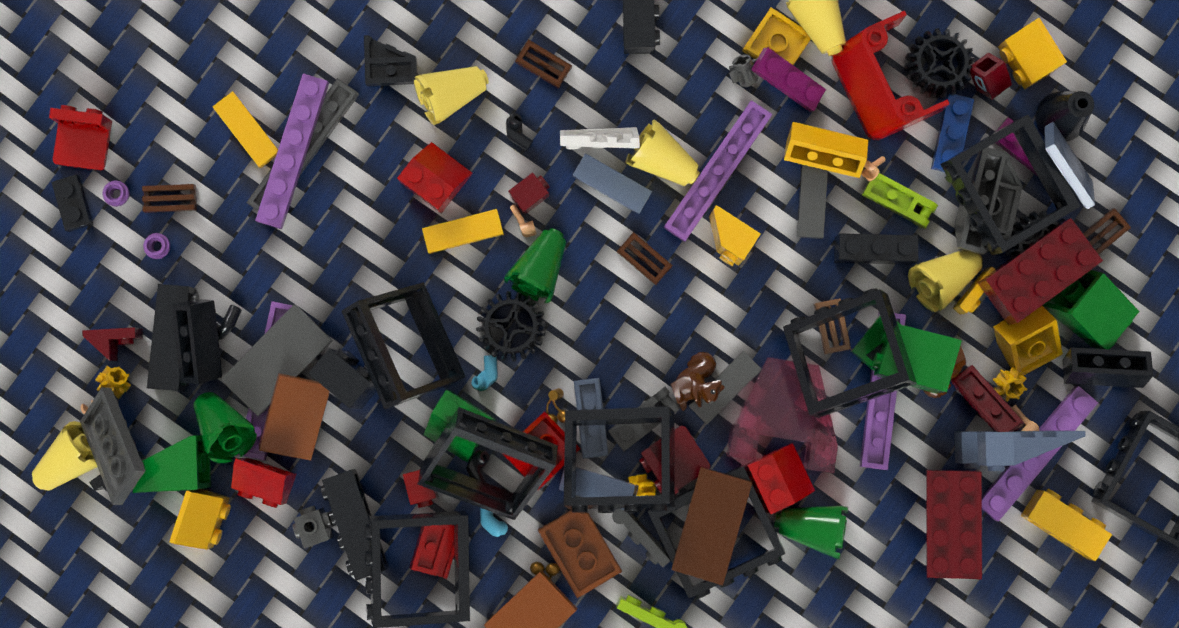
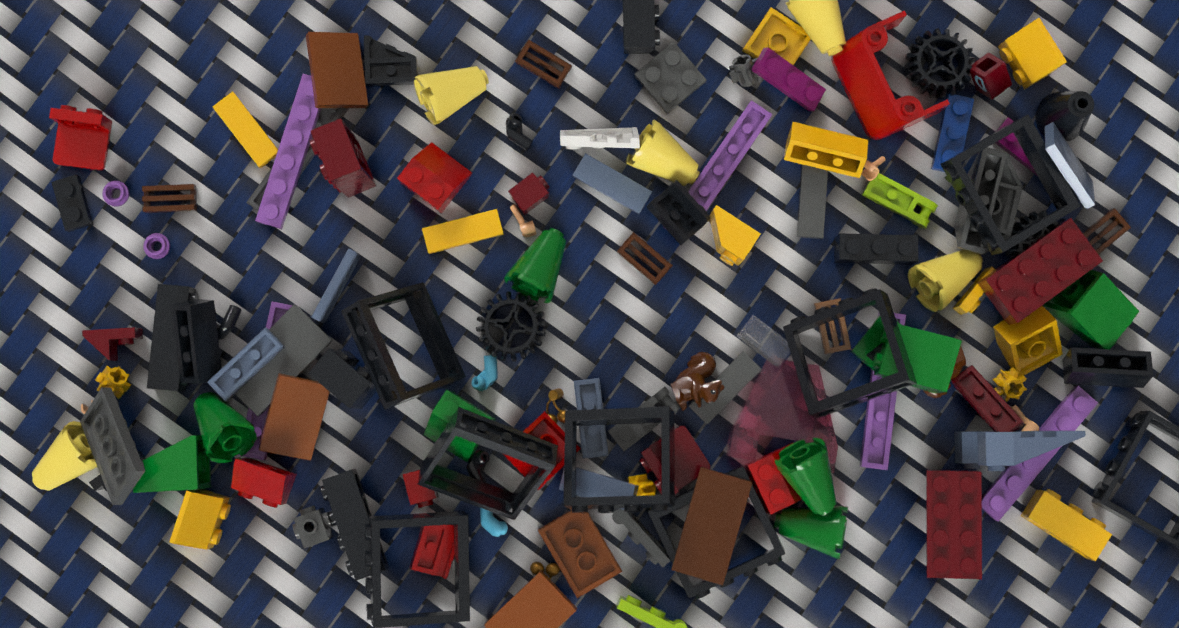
none -> sand blue tile [207,327,285,401]
none -> dark orange tile [306,32,368,108]
none -> dark red brick [309,118,376,198]
none -> sand blue tile [311,248,361,323]
none -> dark grey plate [634,42,707,114]
none -> black bracket [646,180,711,245]
none -> clear tile [737,315,790,368]
none -> green cone [775,438,837,515]

